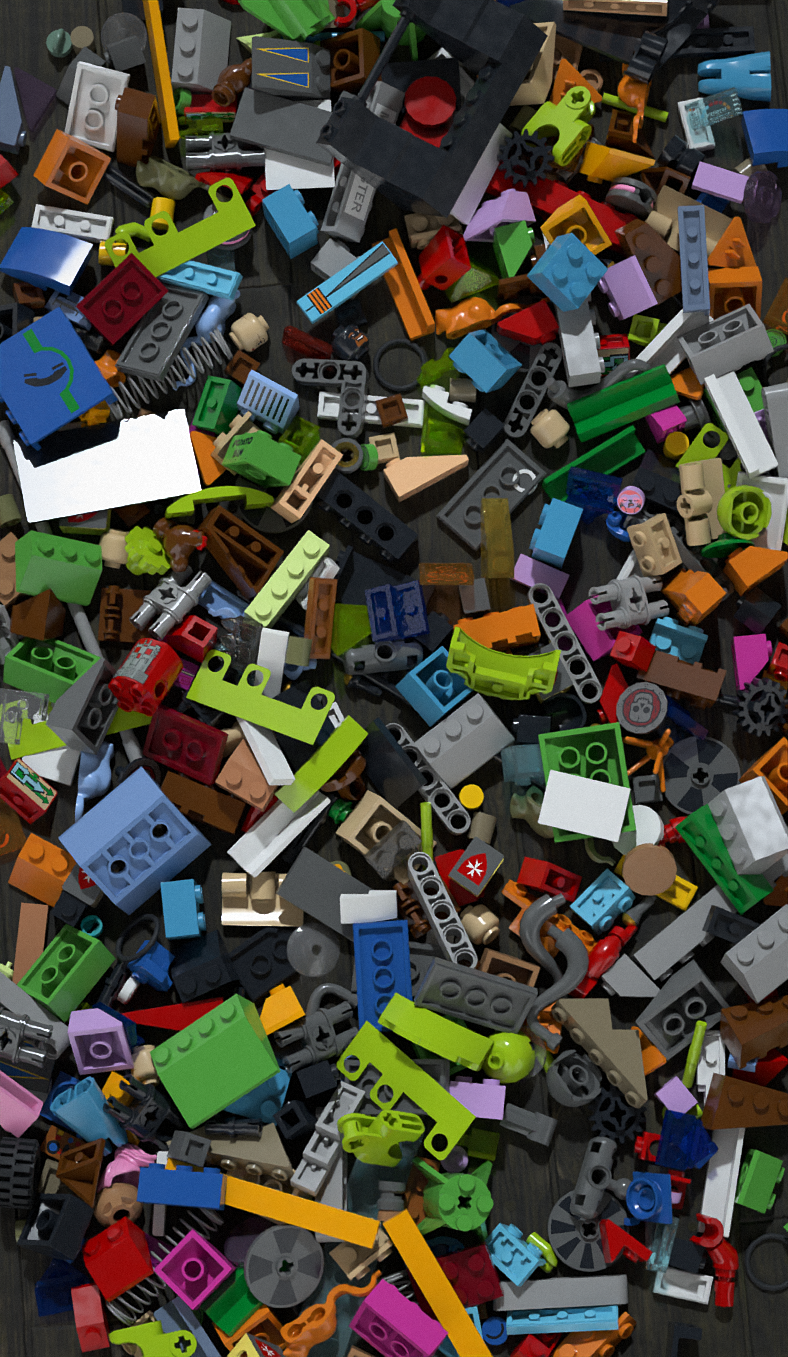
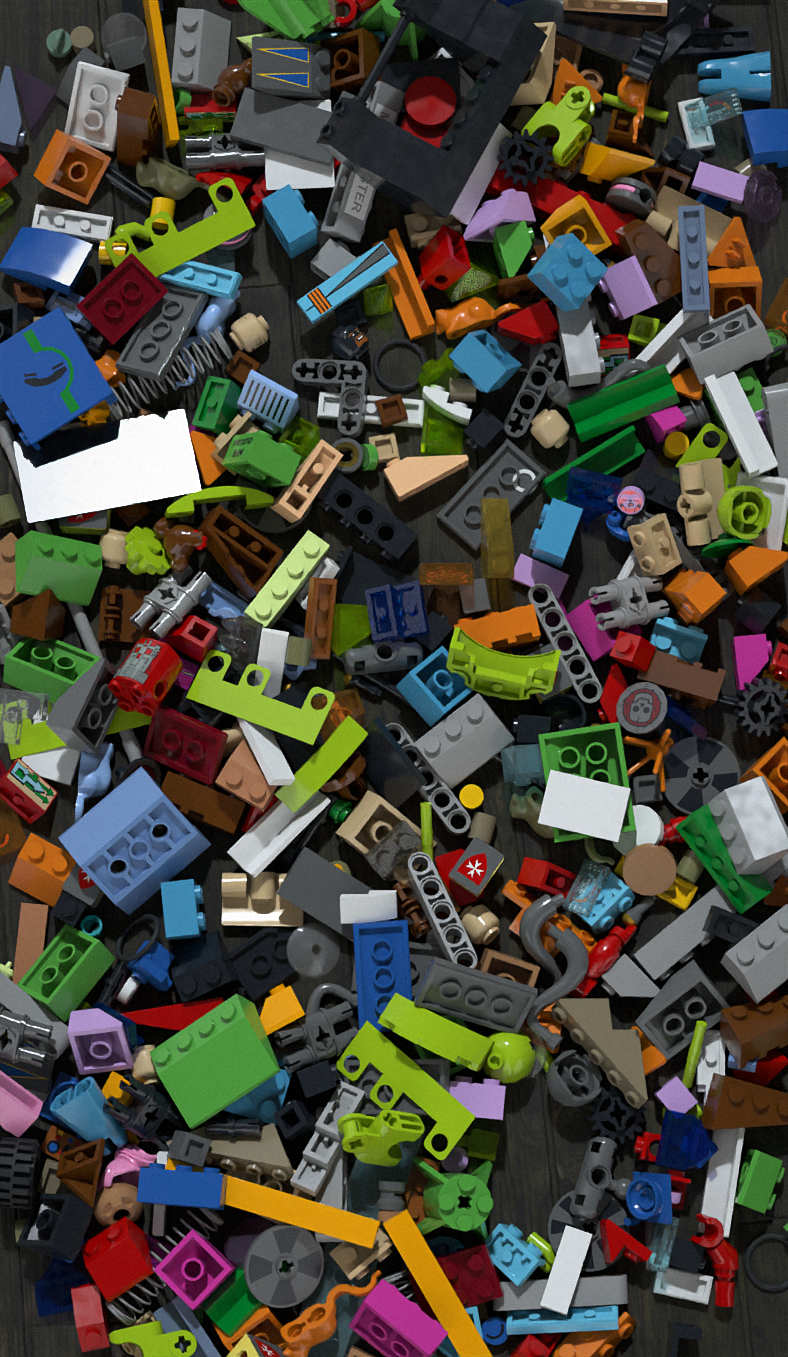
clear red tile [282,325,332,360] -> none
dark grey piece [499,1103,558,1147] -> none
none -> clear orange tile [311,688,365,742]
none -> clear neon green tile [363,284,393,317]
none -> white tile [540,1225,592,1315]
none -> clear light blue tile [562,859,611,918]
none -> olive piece [676,849,705,885]

